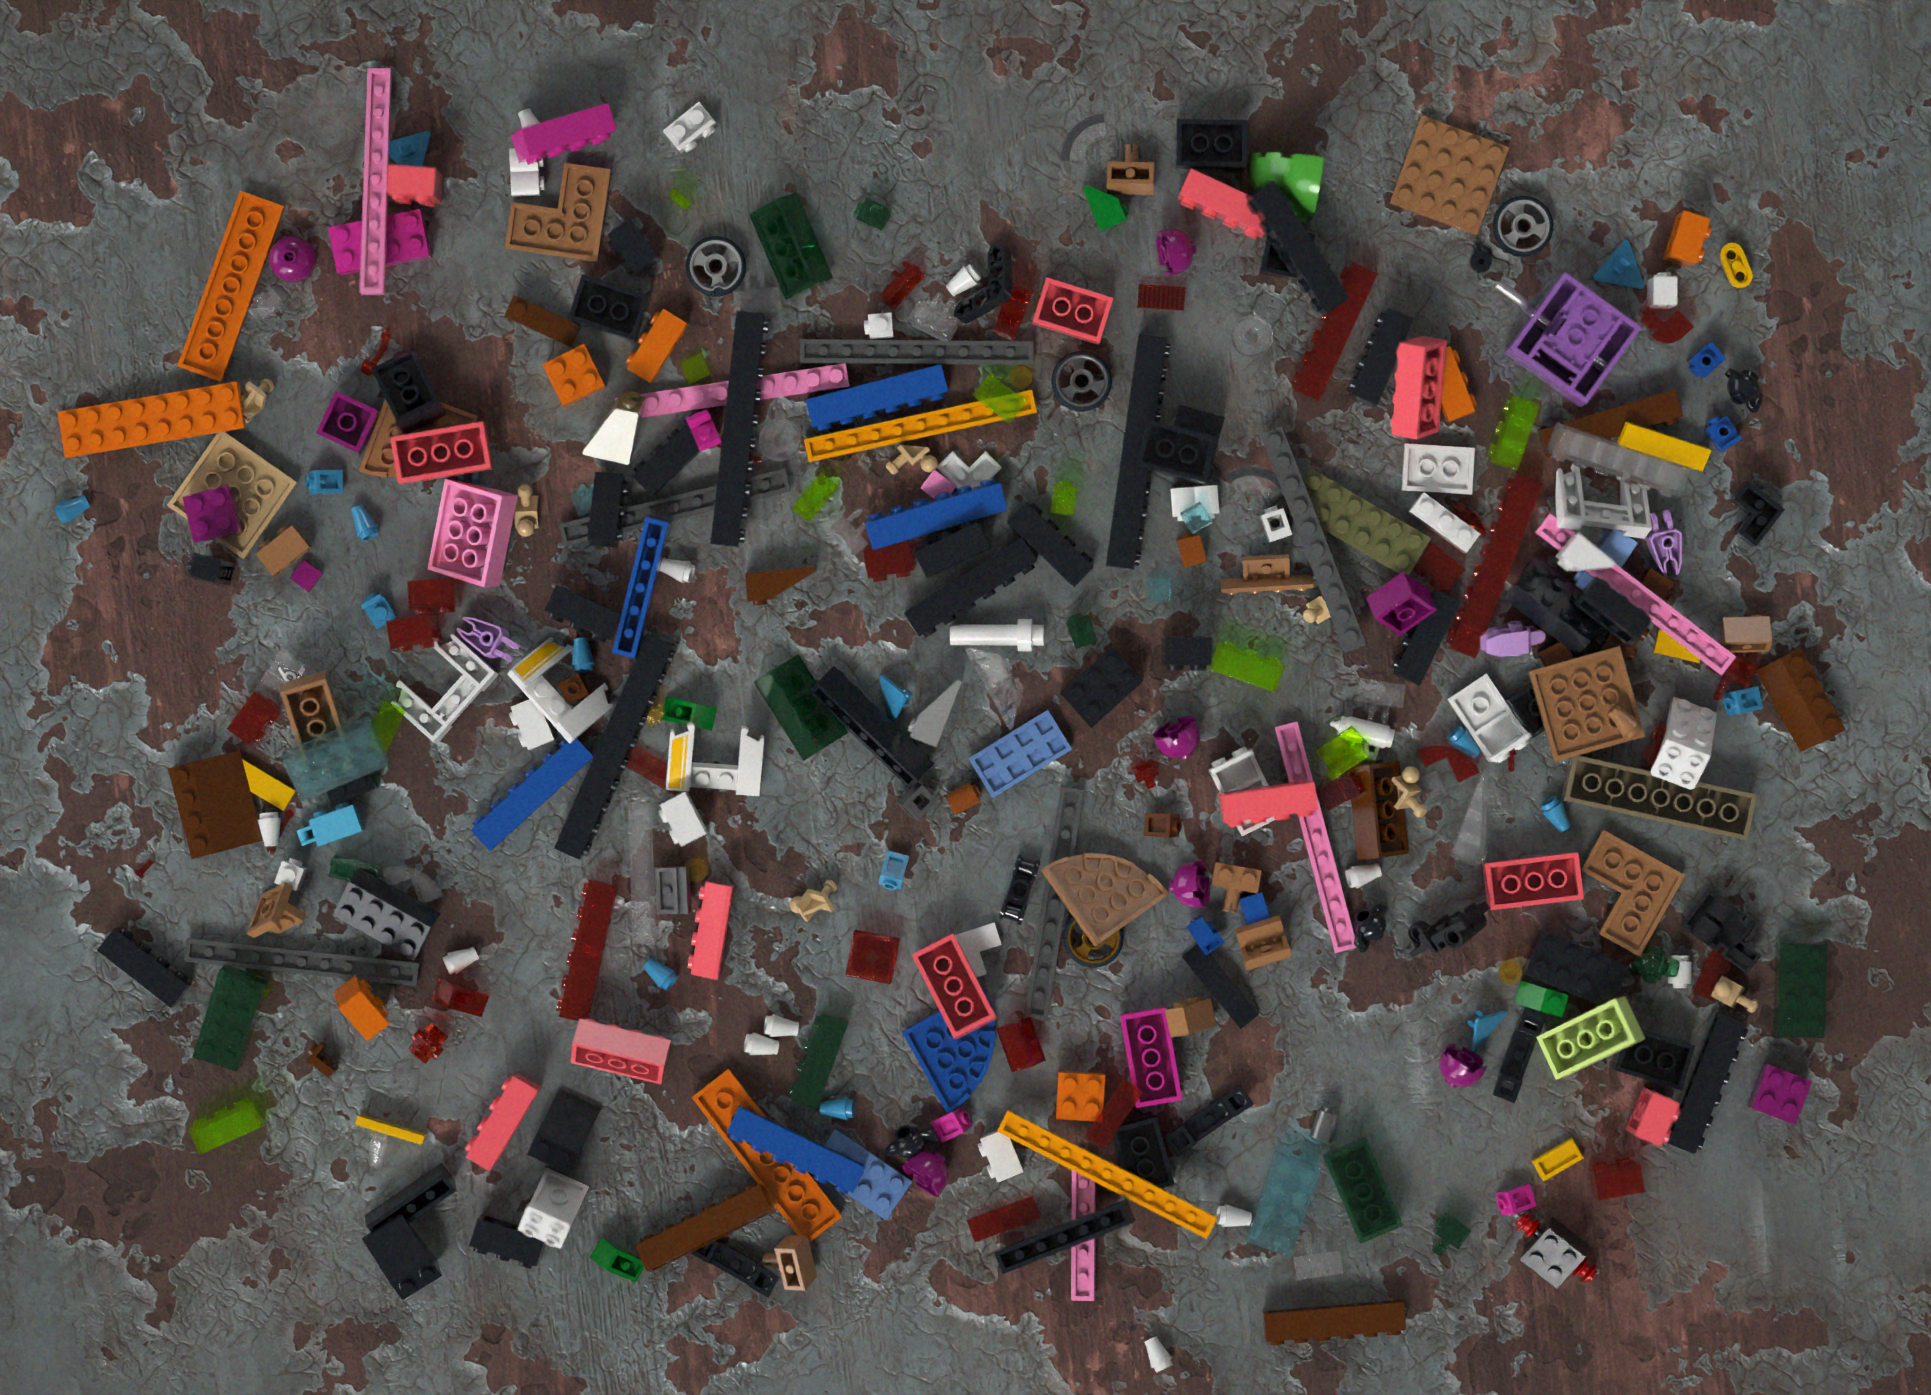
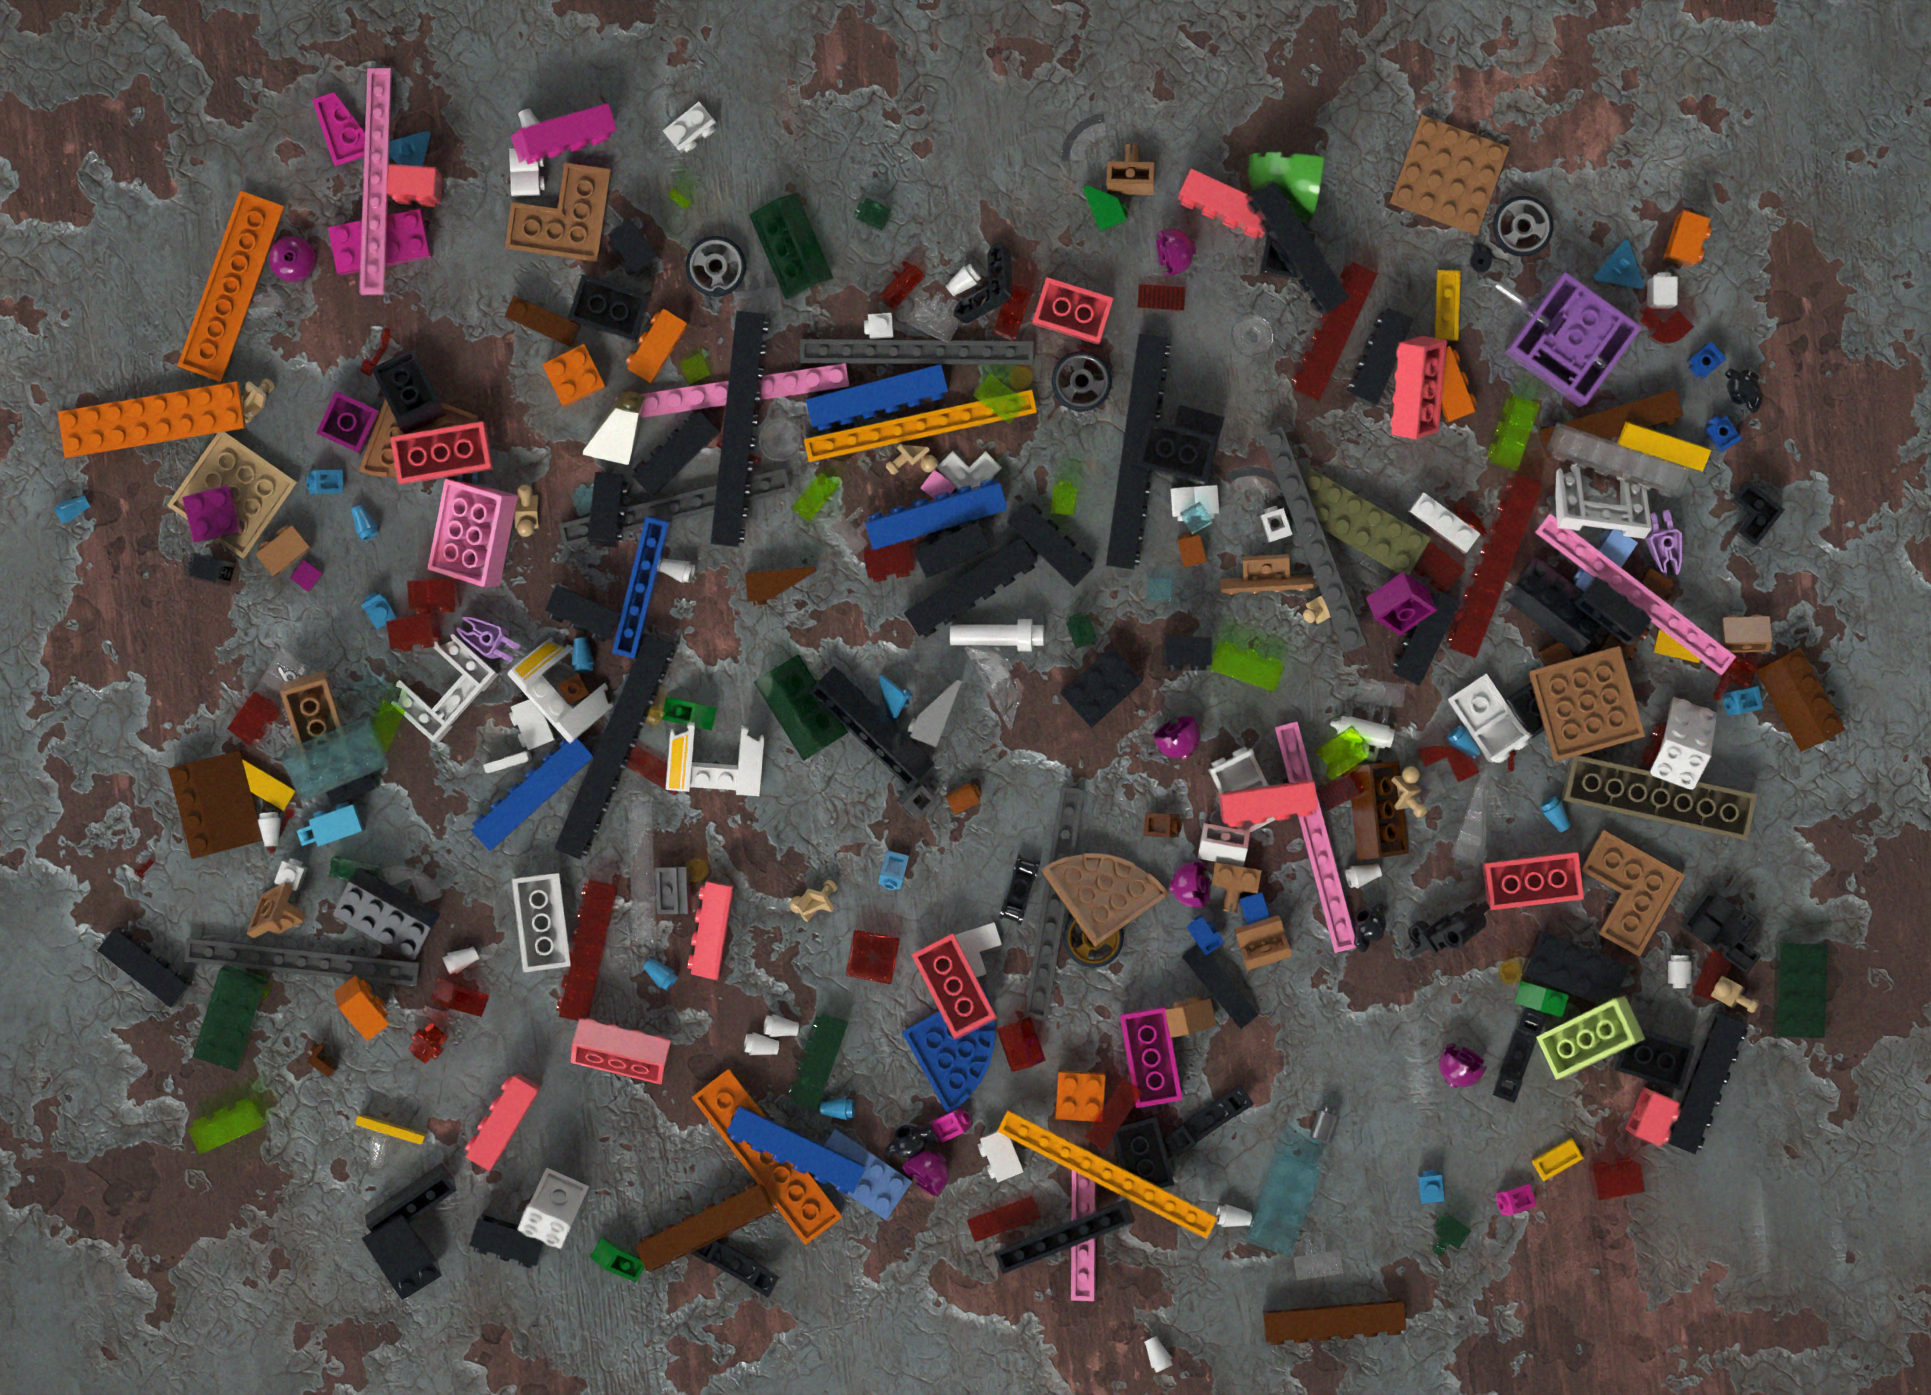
black slope [527,1089,601,1174] -> none
white brick [658,791,709,846] -> none
dark pink bracket [686,410,722,452] -> none
medium nougat brick [763,1235,817,1291] -> none
medium blue plate [968,710,1072,798] -> none
clear red tile [1131,759,1159,789] -> none
black brick [1175,119,1248,170] -> none
clear green brick [1322,1137,1404,1244] -> none
white plate [1401,444,1475,495] -> none
dark azure piece [1468,1010,1507,1052] -> none
lavender hinge [1480,621,1546,657] -> none
brick [1515,1212,1597,1288] -> none
white slope [1555,533,1615,571] -> none
medium nougat cone [1609,705,1643,740] -> none
clear green piece [1627,947,1680,984] -> none
yellow plate [1719,243,1753,288] -> none
magenta brick [1747,1063,1812,1125] -> none
none -> dark pink wing [312,92,365,167]
none -> white tile [483,751,532,773]
none -> white slope [511,873,571,972]
none -> brick [1197,823,1250,867]
none -> dark azure bracket [1417,1169,1445,1204]
none -> yellow tile [1434,270,1461,341]

